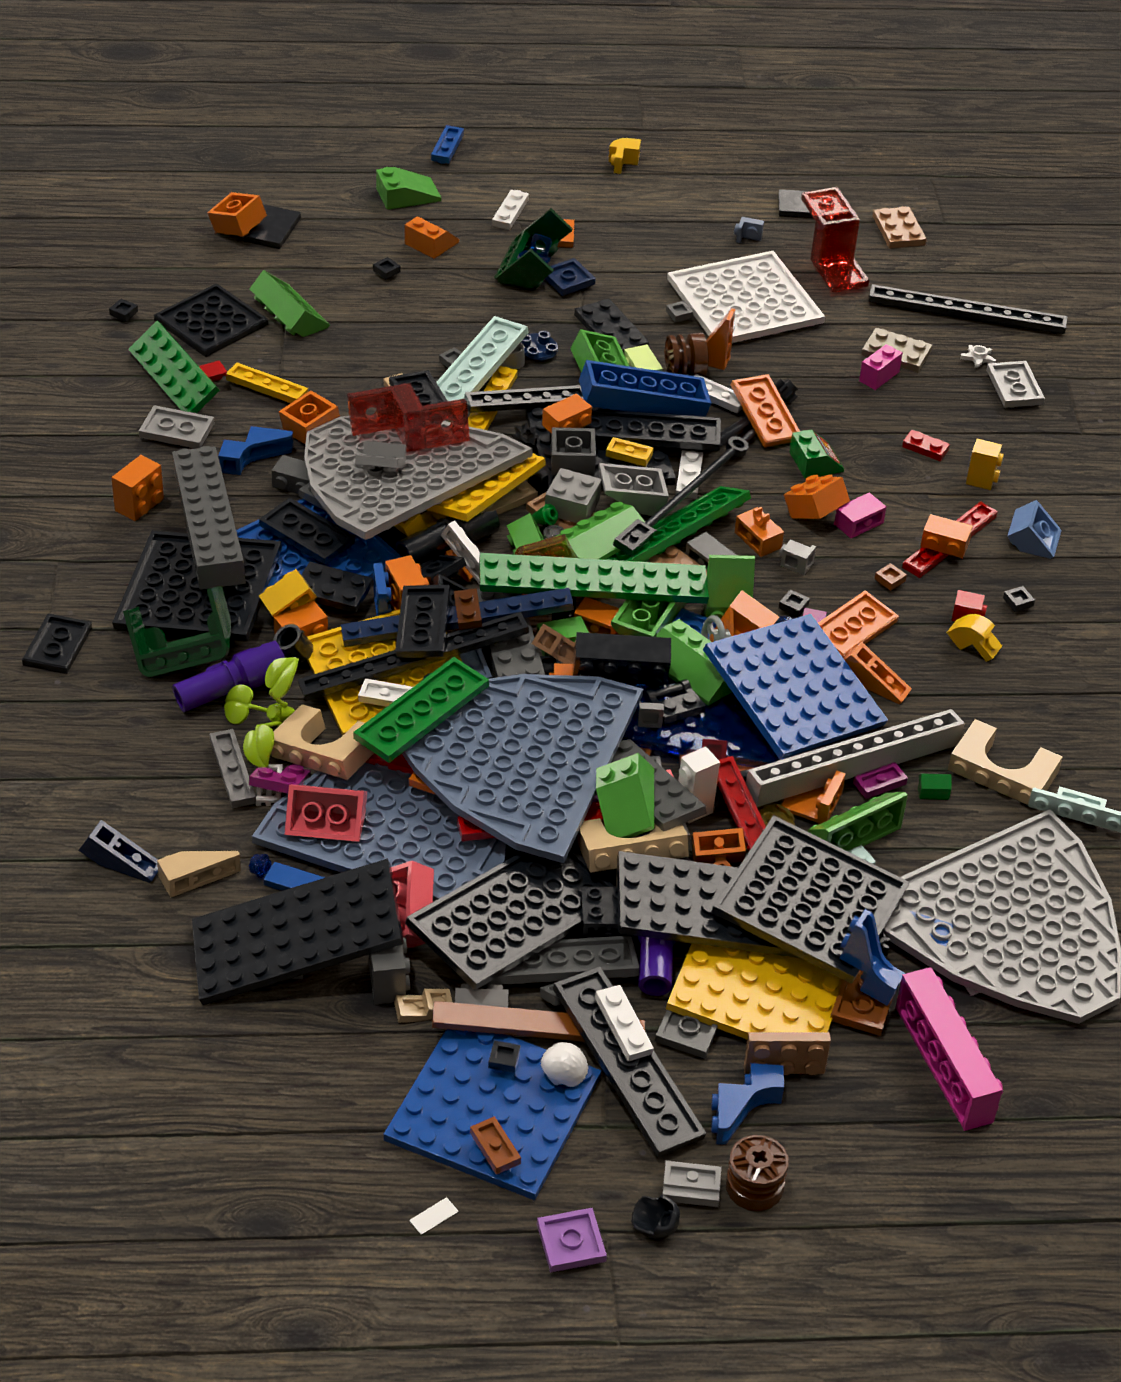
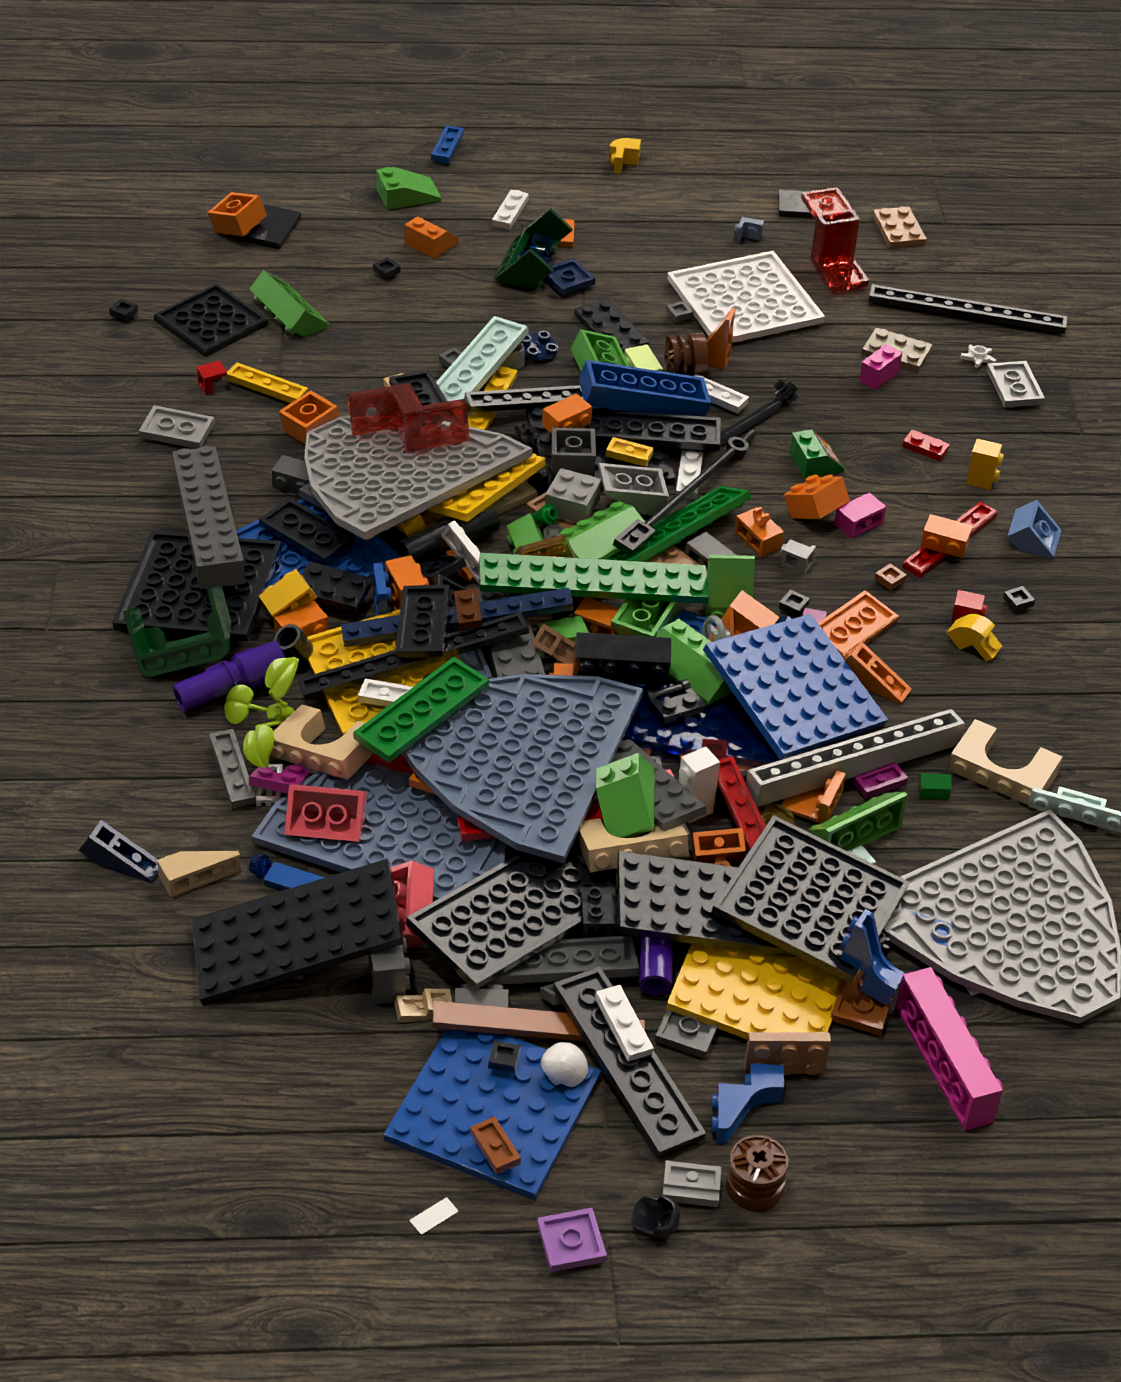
black tile [22,613,92,674] -> none
orange brick [111,455,164,521] -> none
green plate [128,321,220,414] -> none
blue arch [218,426,294,475] -> none
light grey bracket [355,441,407,472] -> none
dark grey plate [637,702,664,728] -> none
orange tile [730,374,800,447] -> none

